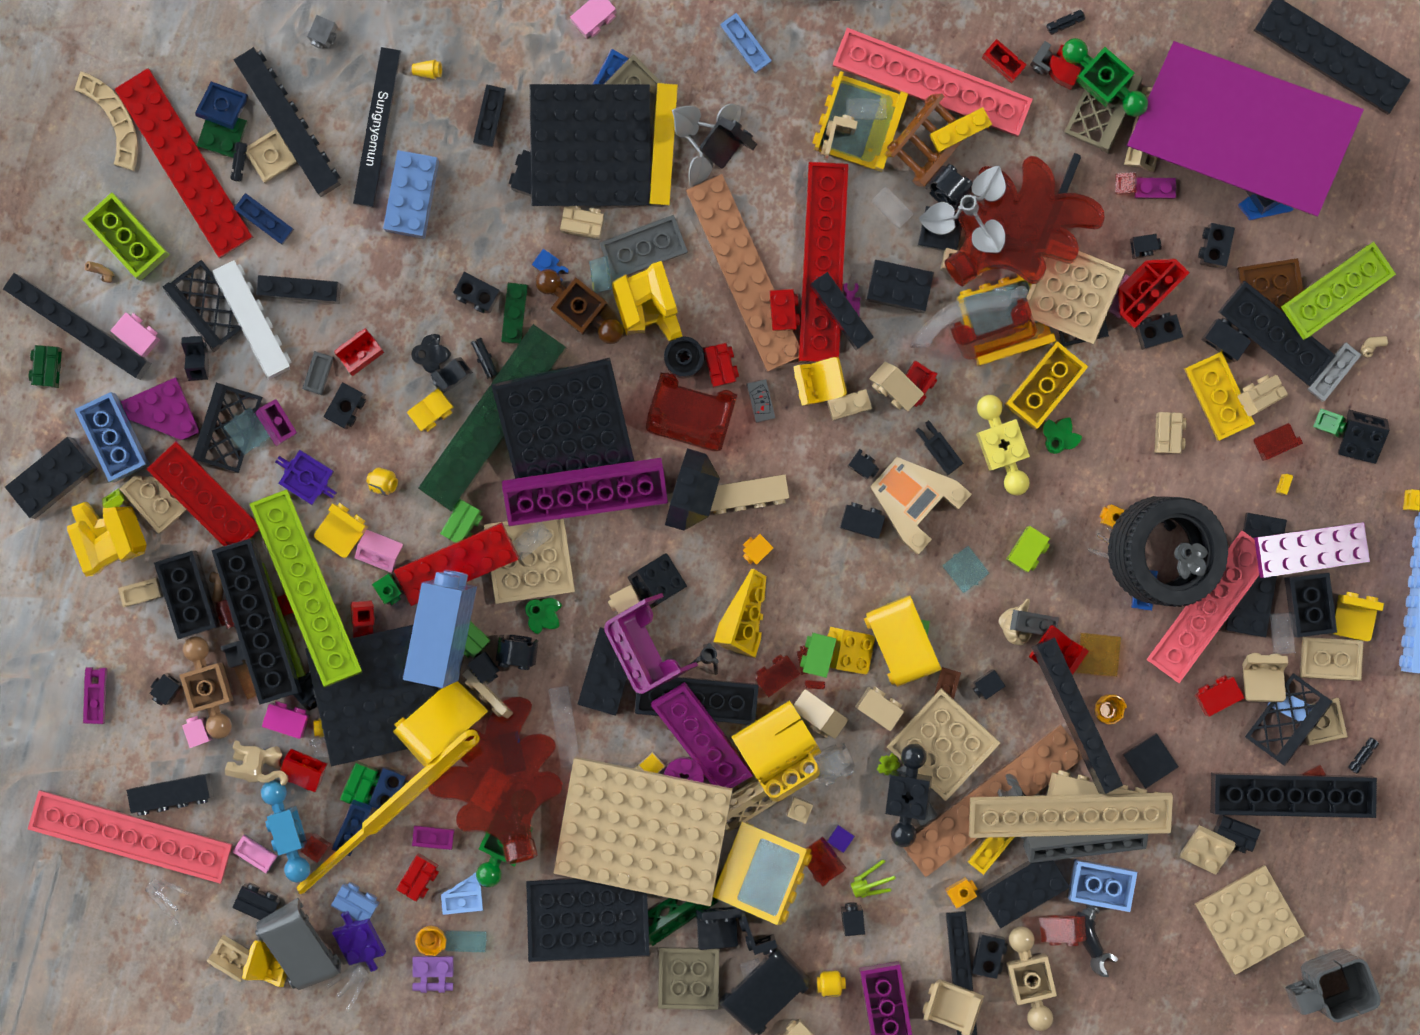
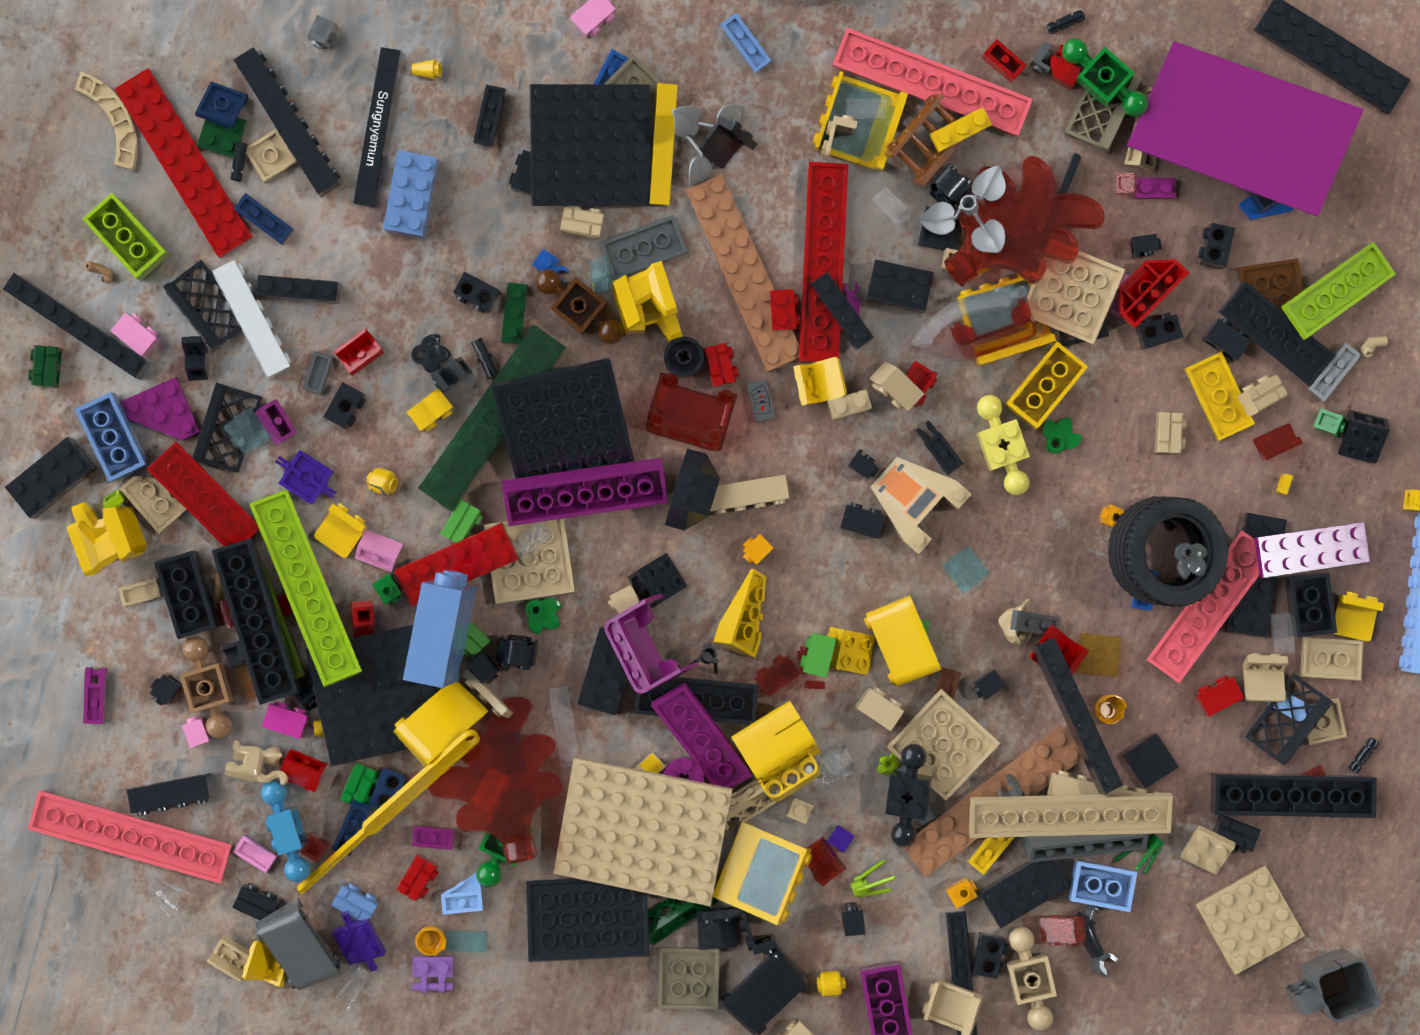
tan brick [793,689,849,739] -> none
lime brick [1006,526,1050,572] -> none
none -> green plant [1114,833,1165,874]

